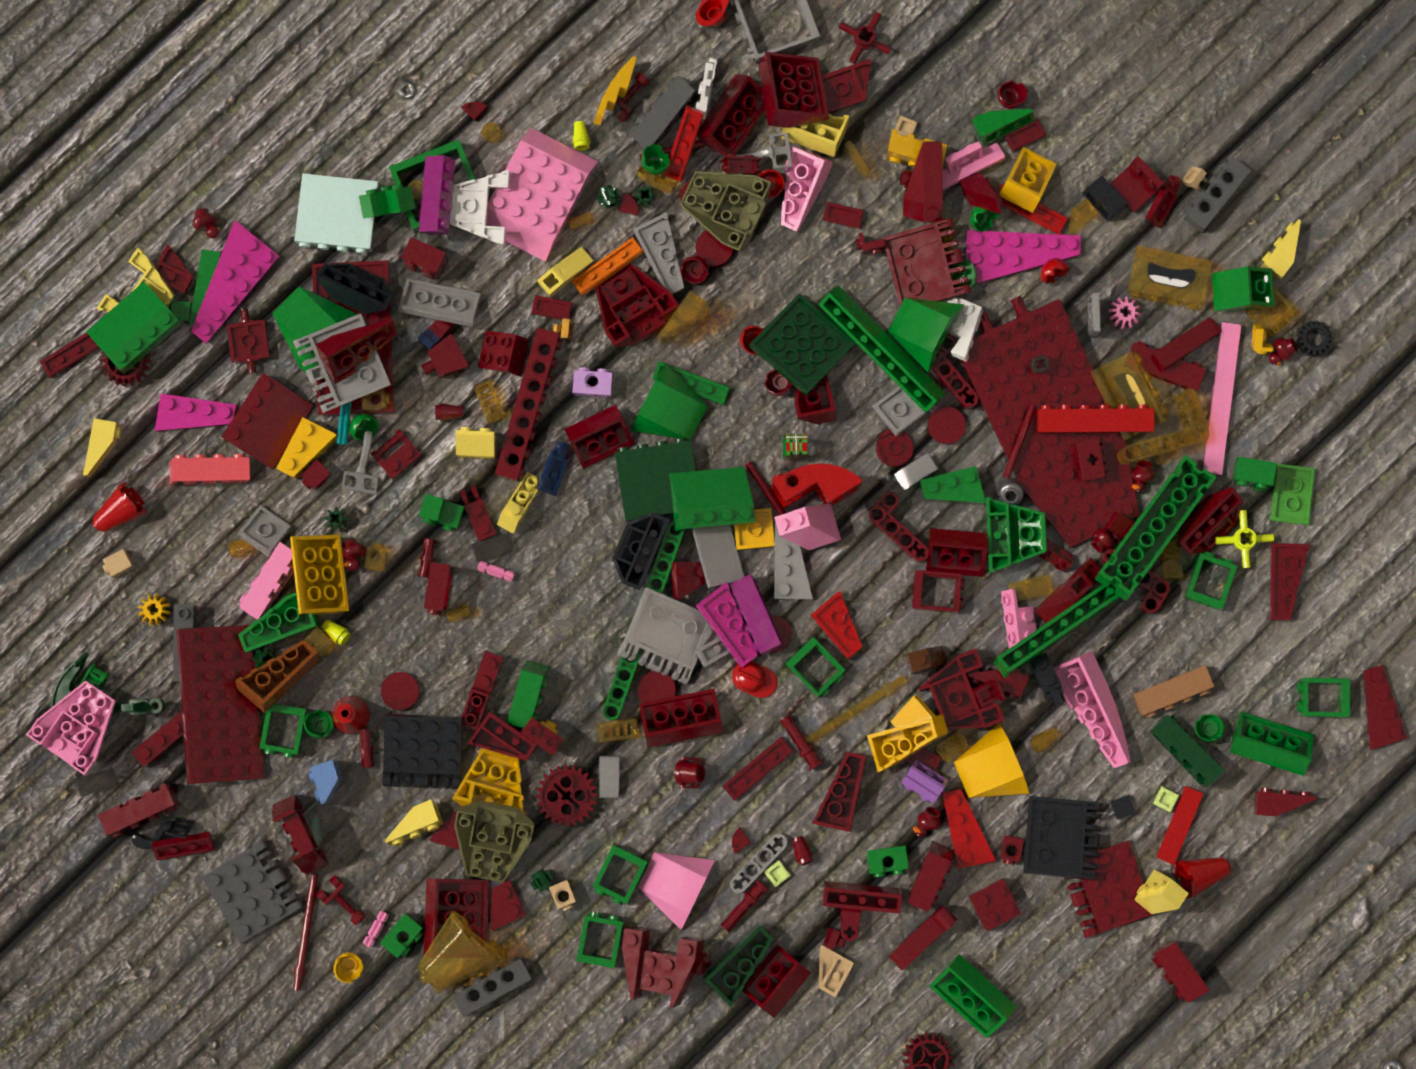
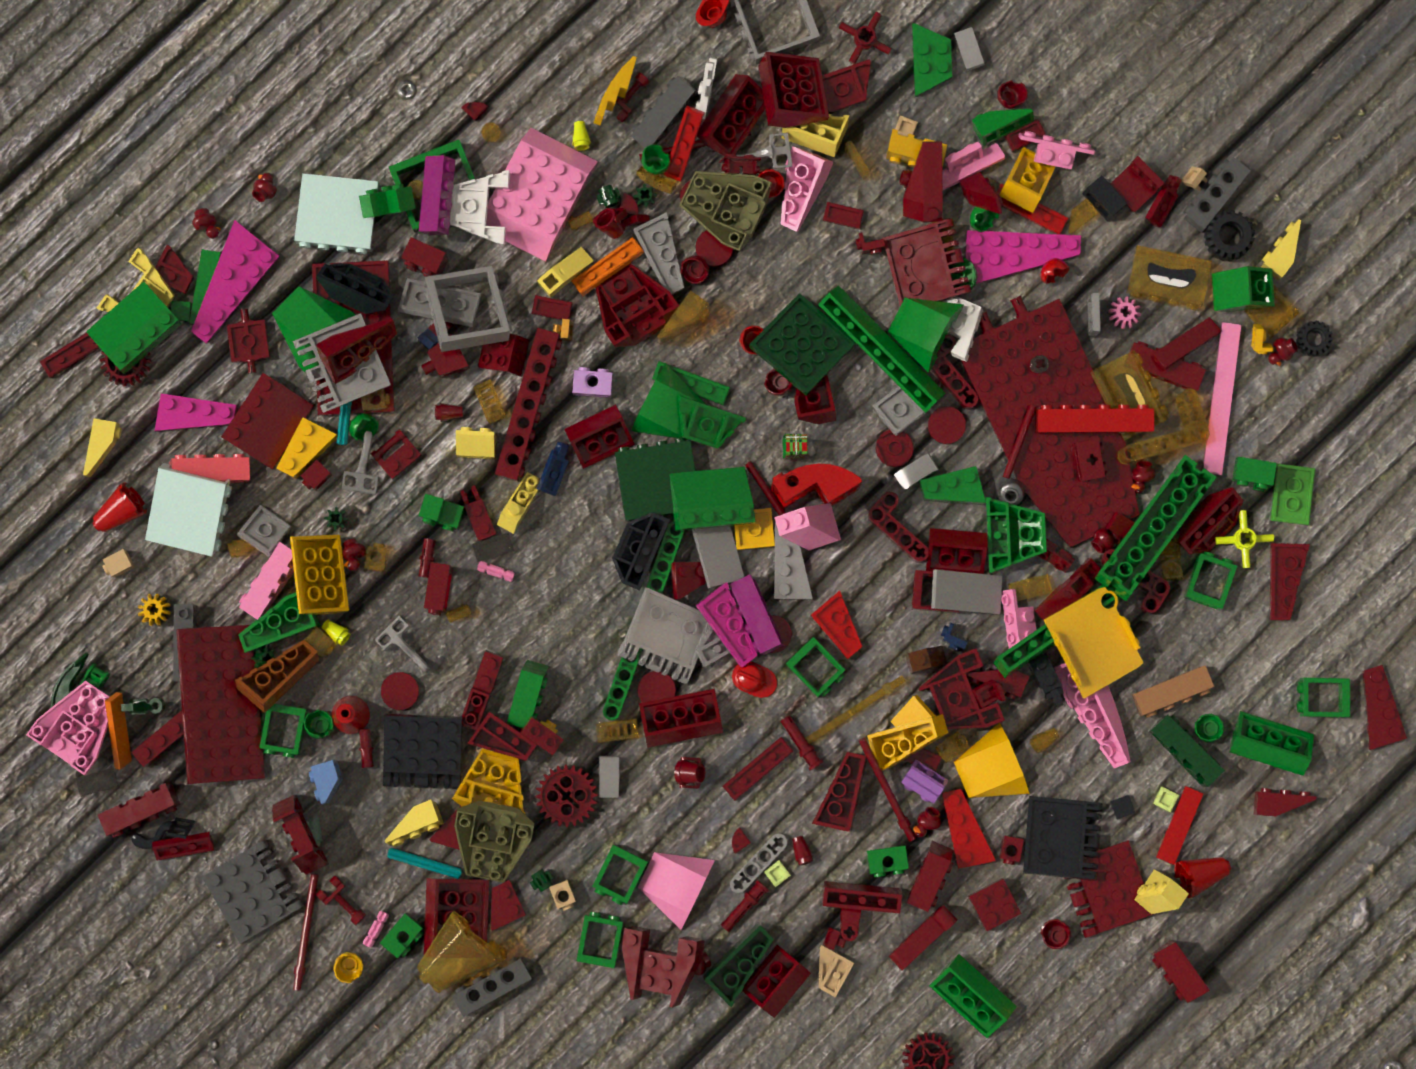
none -> orange tile [105,692,132,770]
none -> light aqua panel [145,463,232,557]
none -> dark red animal [252,173,277,202]
none -> light grey piece [375,616,430,672]
none -> teal axle [387,848,462,879]
none -> light grey window [424,266,512,352]
none -> dark red piece [593,208,628,239]
none -> dark red tile [623,214,650,227]
none -> green wing [678,395,746,449]
none -> dark red bar [859,738,916,842]
none -> green wing [912,23,952,97]
none -> light grey tile [931,570,1002,614]
none -> dark blue bracket [941,623,968,652]
none -> light grey slope [954,27,985,71]
none -> bright pink bracket [1019,131,1095,170]
none -> dark red hair [1041,919,1072,949]
none -> yellow piece [1044,587,1143,699]
none -> black tyre [1204,210,1255,261]

